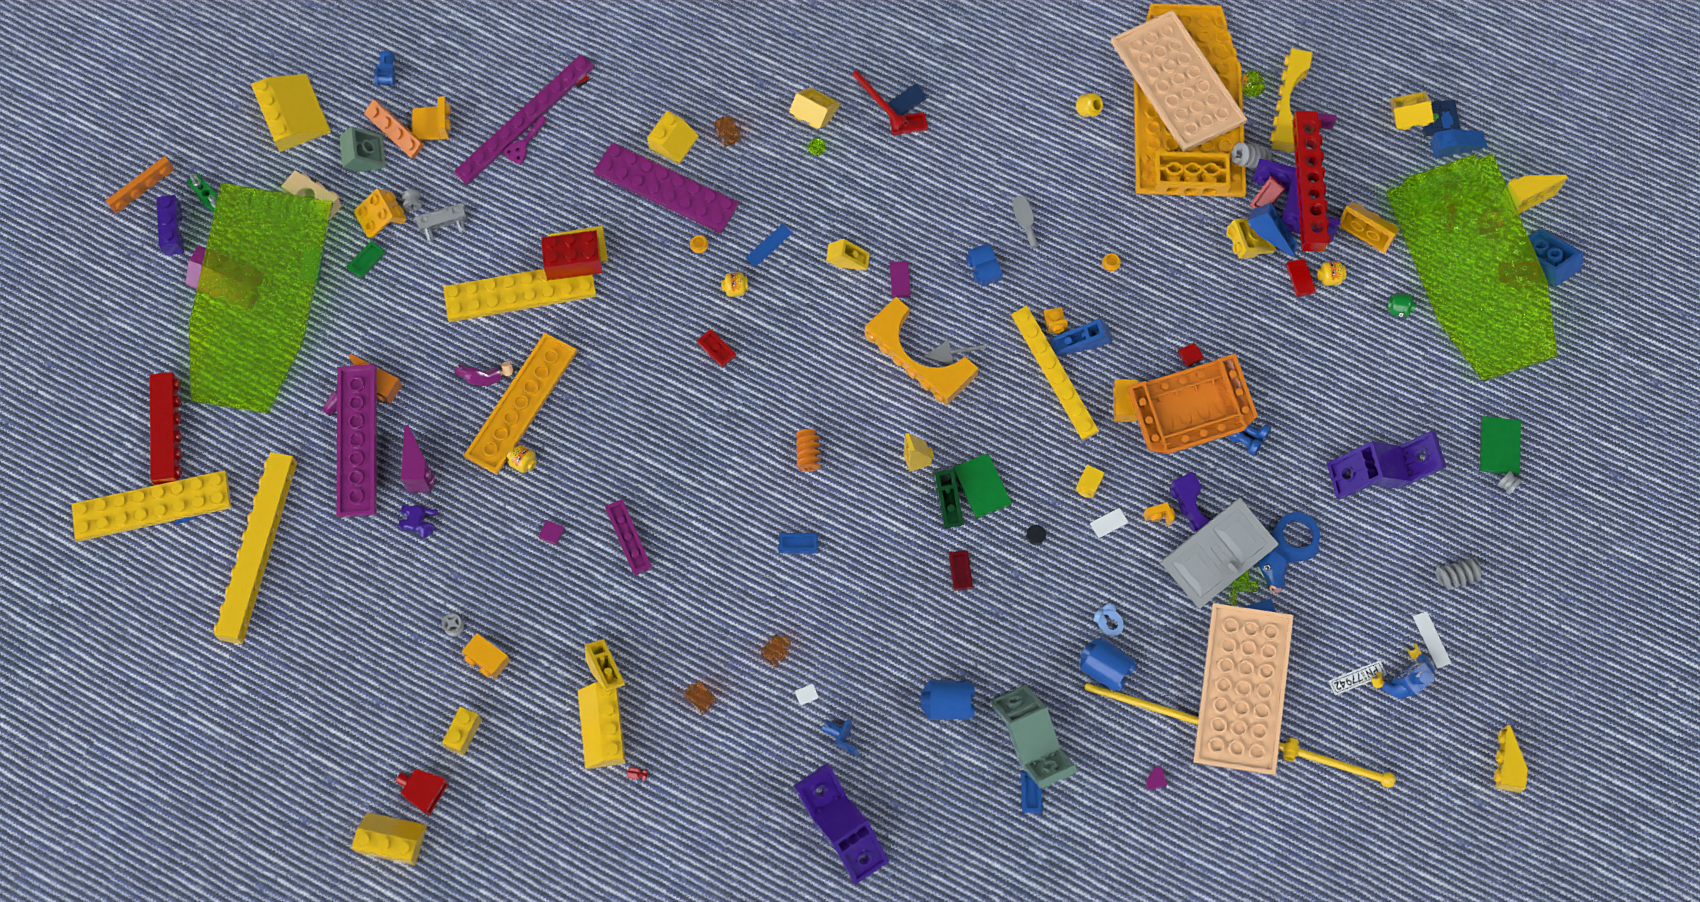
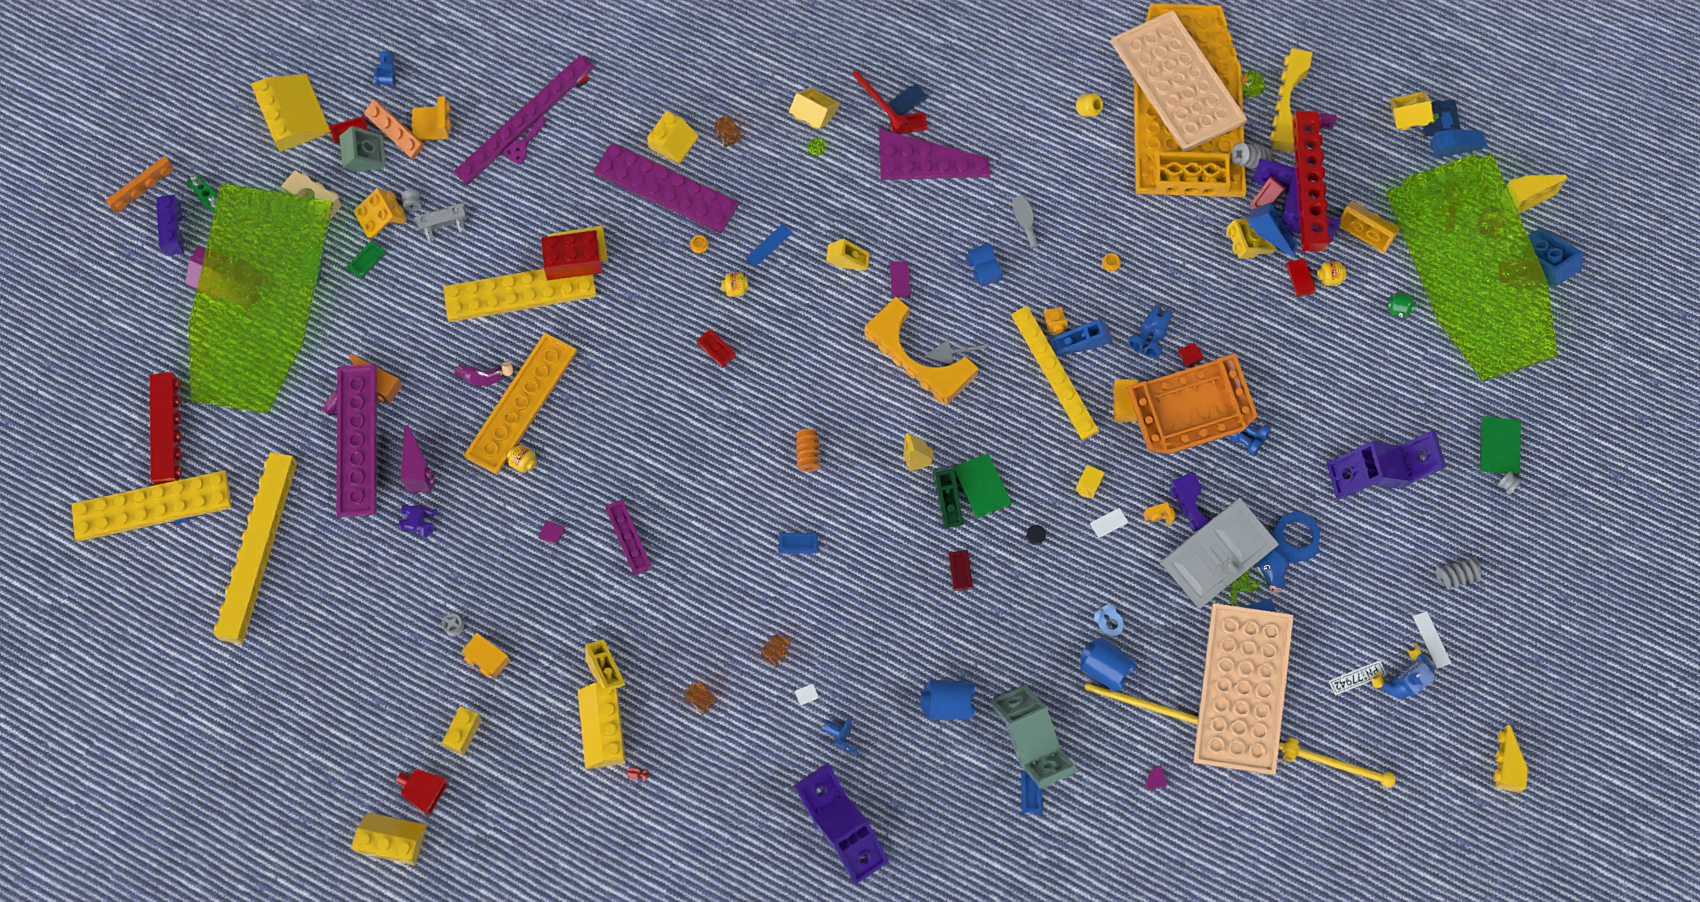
none -> red tile [329,115,369,144]
none -> magenta wing [879,129,990,180]
none -> blue piece [1128,305,1173,358]

